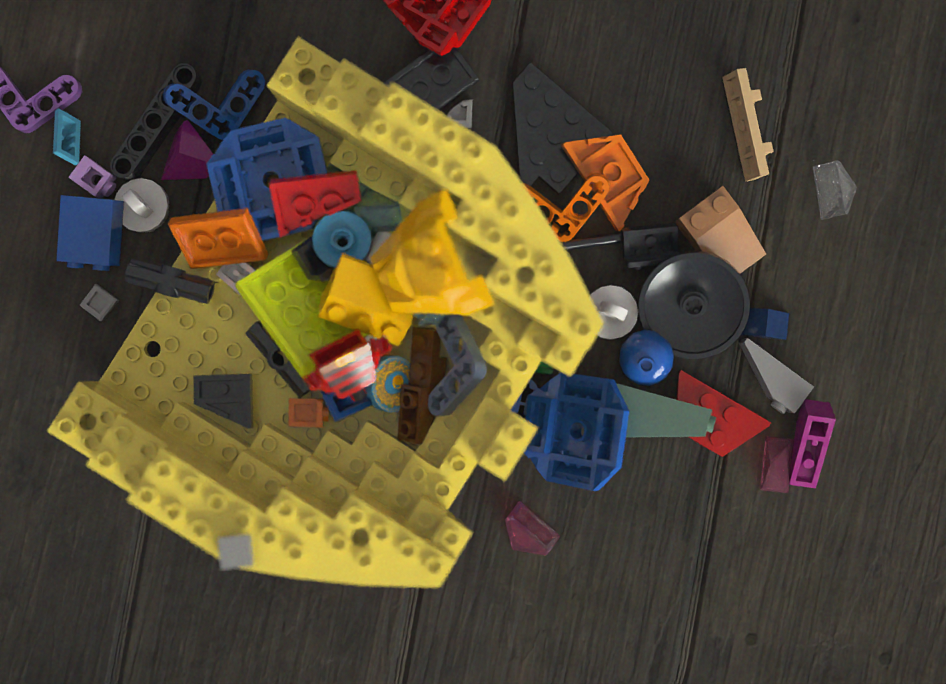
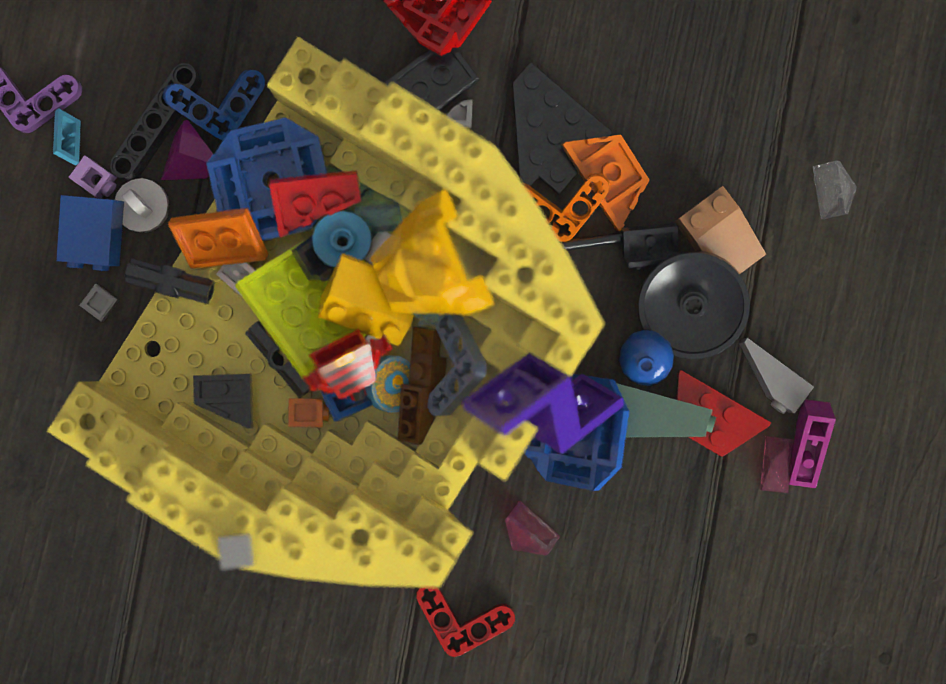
white tile [590,285,638,340] -> none
tan hinge [723,68,774,181] -> none
dark blue slope [741,308,789,340] -> none
none -> red beam [417,587,515,657]
none -> dark purple bracket [462,352,624,454]

